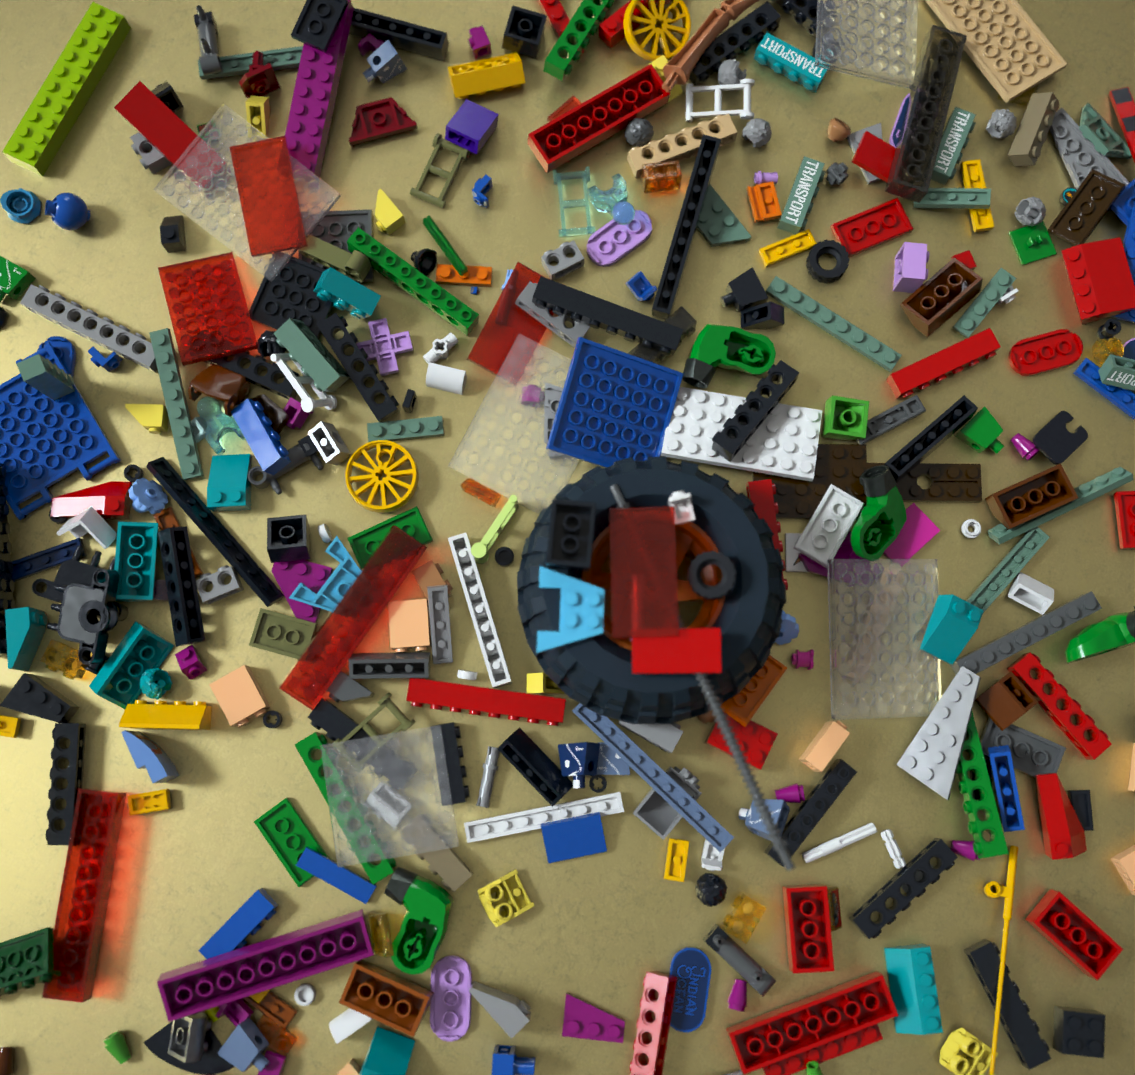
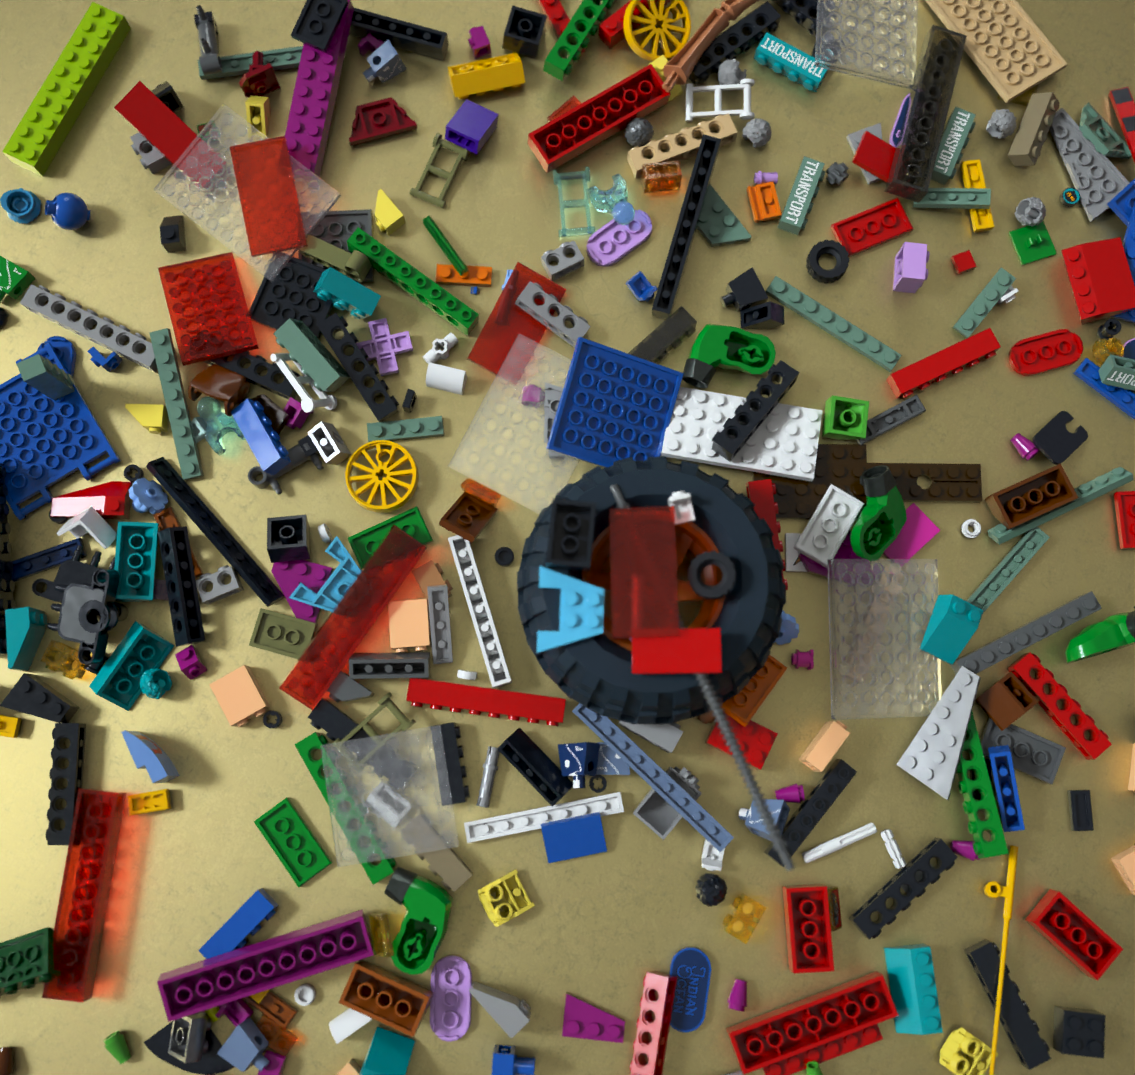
yellow slope [119,700,212,730] -> none
teal slope [207,454,251,512] -> none
black piece [256,330,287,358] -> none
blue tile [296,846,377,904] -> none
black piece [411,248,437,276] -> none
yellowish green piece [471,495,519,564] -> none
blue bracket [472,175,493,208] -> none
light yellow slope [527,672,565,694] -> none
black brick [532,276,684,355] -> none
yellow plate [664,838,689,882] -> none
dark grey piece [703,924,776,996] -> none
yellow tile [759,229,817,267] -> none
medium nougat cone [827,118,851,142] -> none
black brick [884,395,978,483] -> none
reddish brown slope [901,257,983,337] -> none
green torso [955,406,1004,454] -> none
white brick [1008,572,1054,615] -> none
red wedge [1035,773,1087,860] -> none
dark brown tile [1048,169,1125,246] -> none
none -> reddish brown plate [439,491,498,543]

